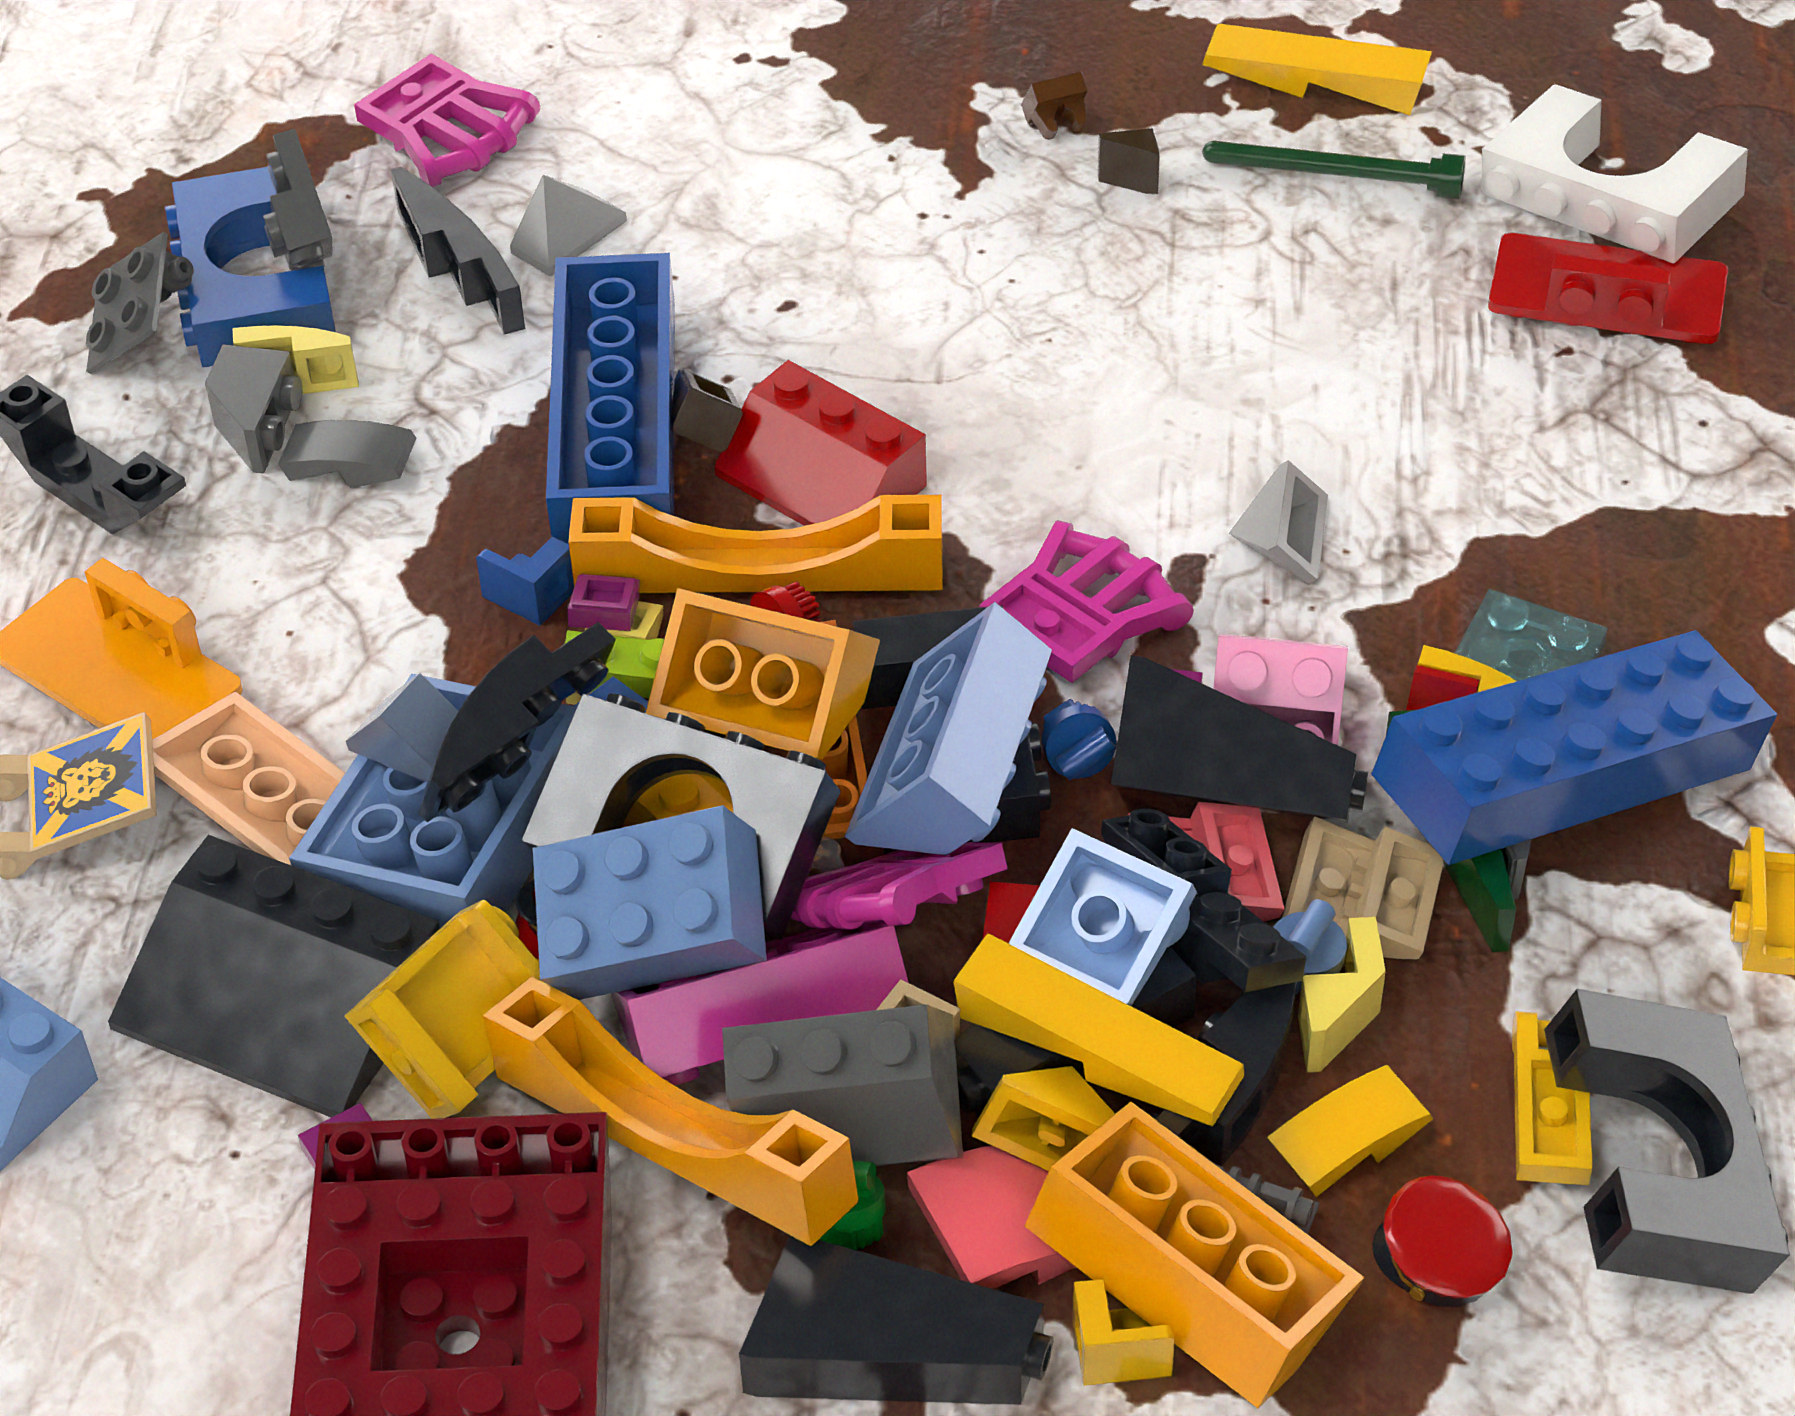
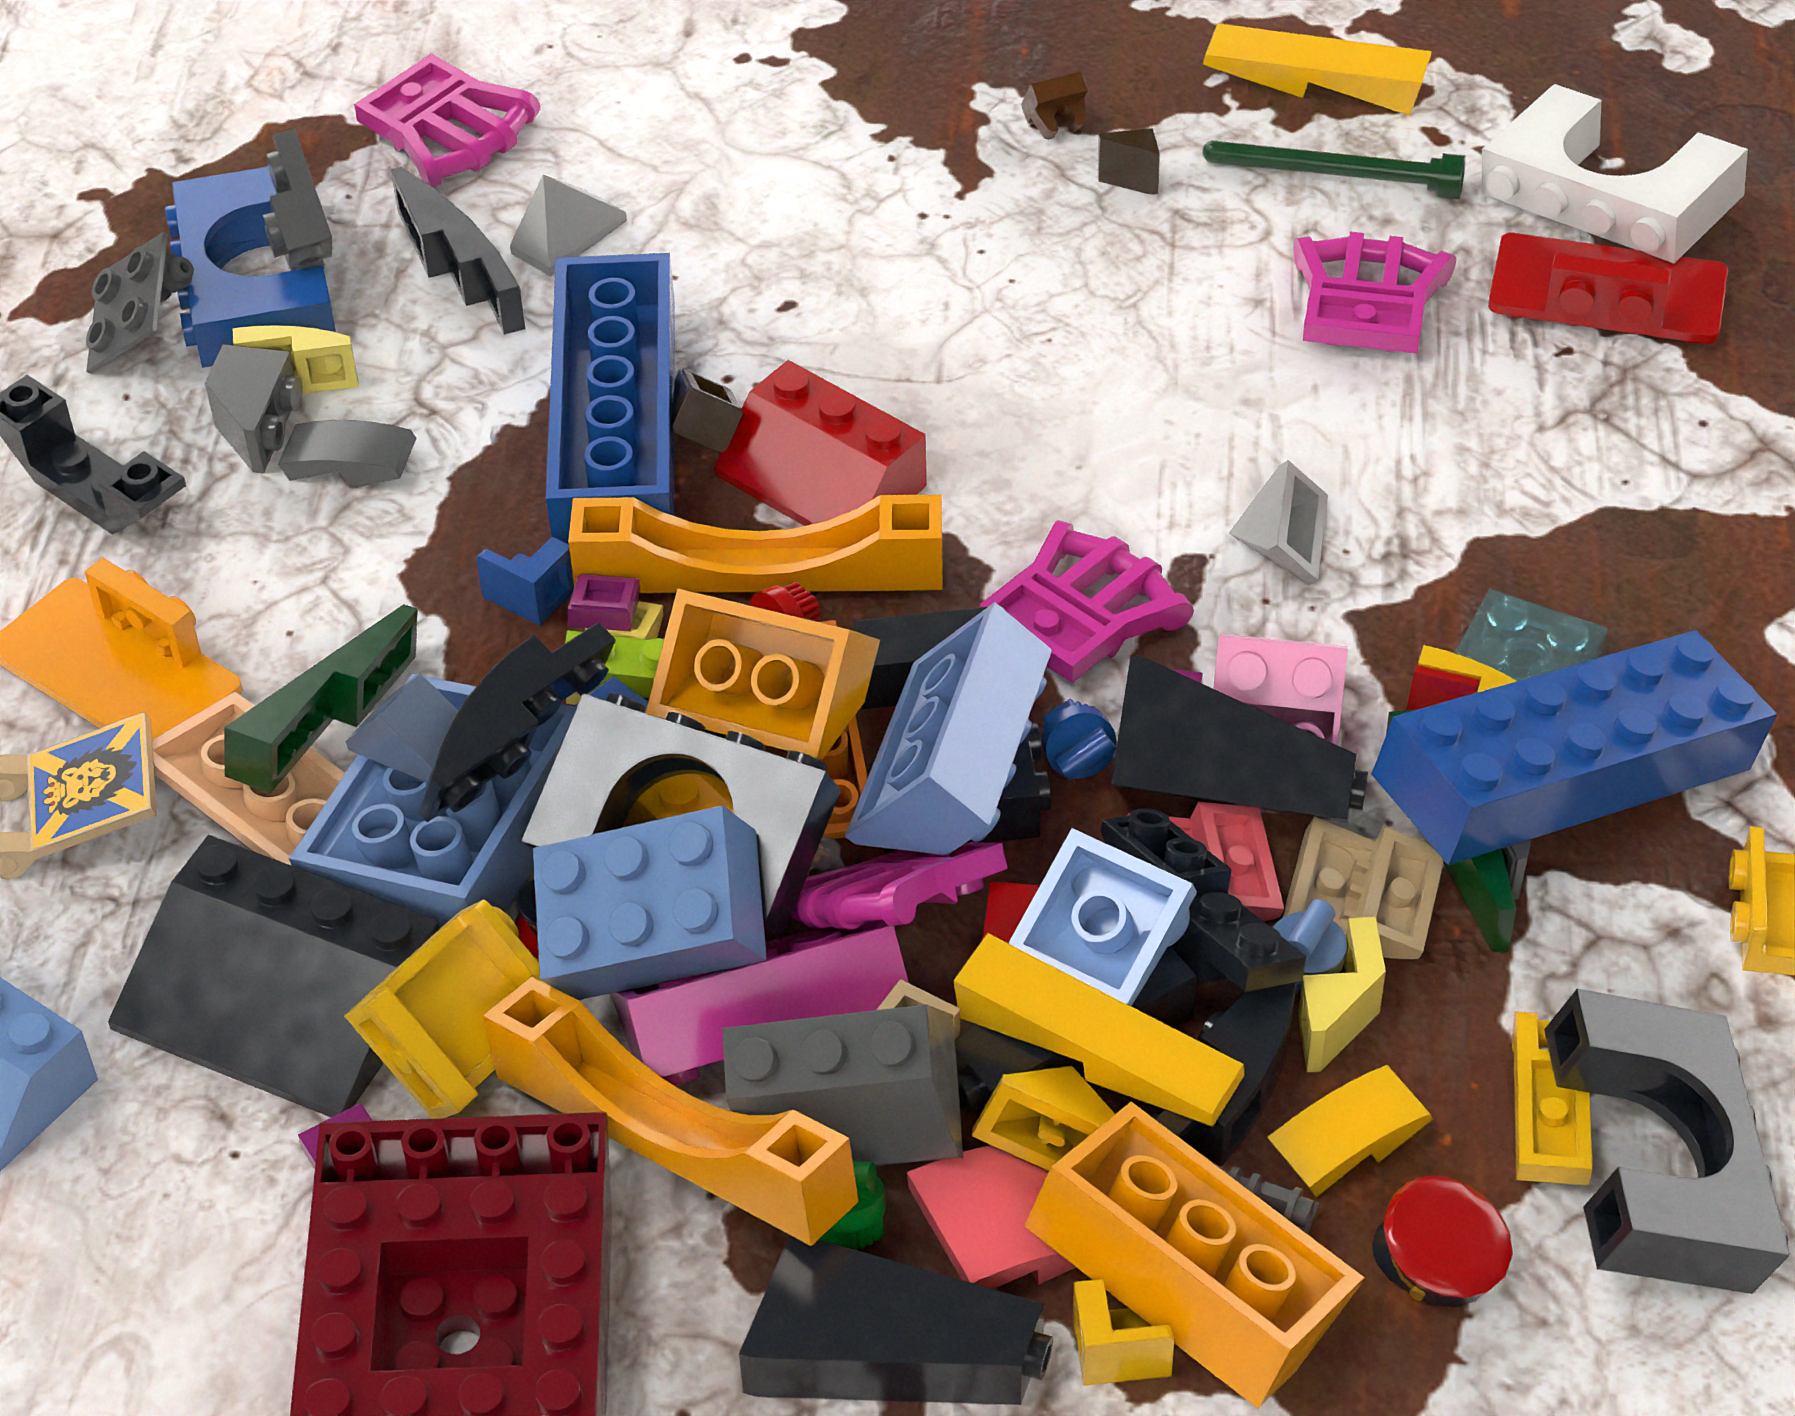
none -> dark green slope [224,604,418,793]
none -> dark pink plate [1293,231,1456,354]

